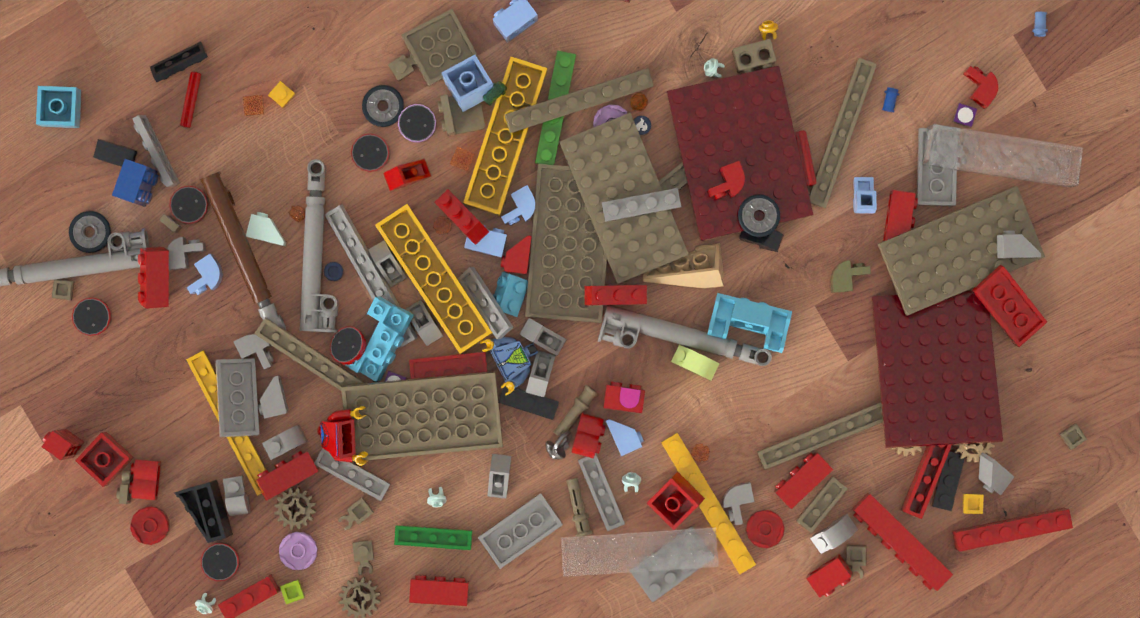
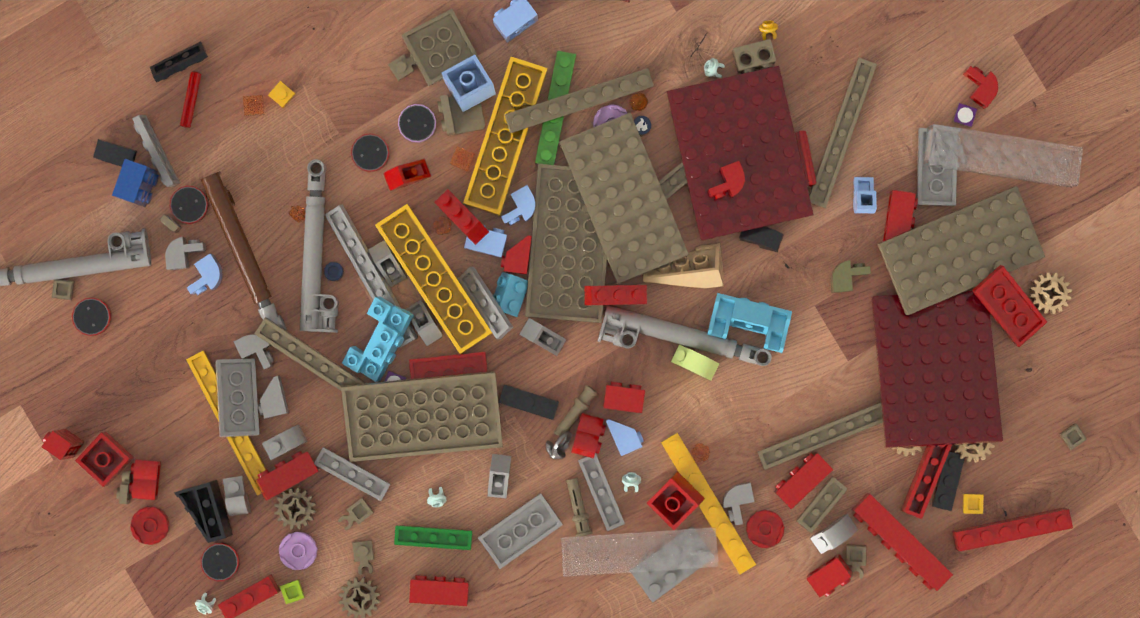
medium azure brick [36,86,81,128] -> none
wheel [69,211,111,253] -> none
red brick [138,247,169,309] -> none
light aqua slope [246,212,286,246] -> none
red torso [317,406,368,466] -> none
black tile [330,326,366,365] -> none
wheel [362,85,404,127] -> none
torso [480,337,538,395] -> none
clear green pin [482,81,507,105] -> none
light grey slope [526,351,556,397] -> none
light grey plate [602,188,681,222] -> none
dark pink tile [620,387,641,408] -> none
flat silver wheel [738,194,780,237] -> none
blue pin [882,87,899,112] -> none
light grey slope [979,452,1014,495] -> none
light grey slope [997,231,1041,258] -> none
medium blue pin [1032,12,1048,37] -> none
none -> tan gear [1029,273,1072,314]

